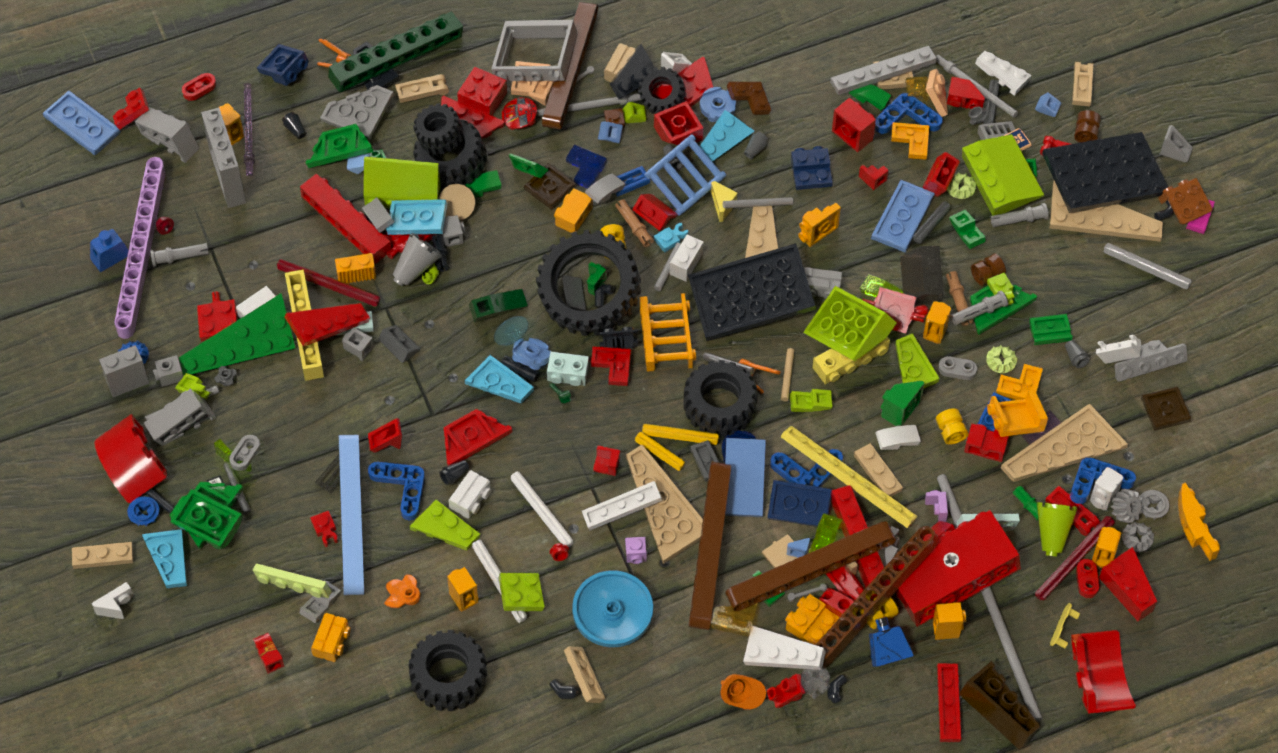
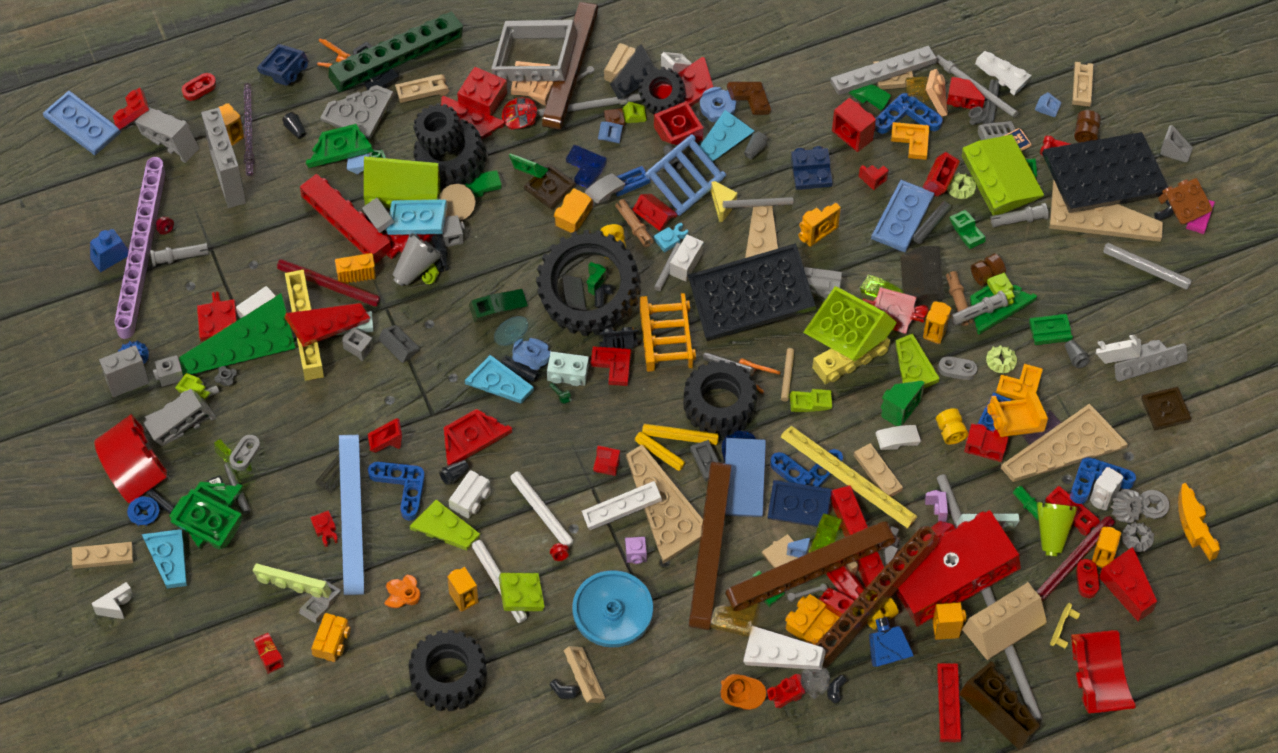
none -> tan slope [962,582,1047,660]

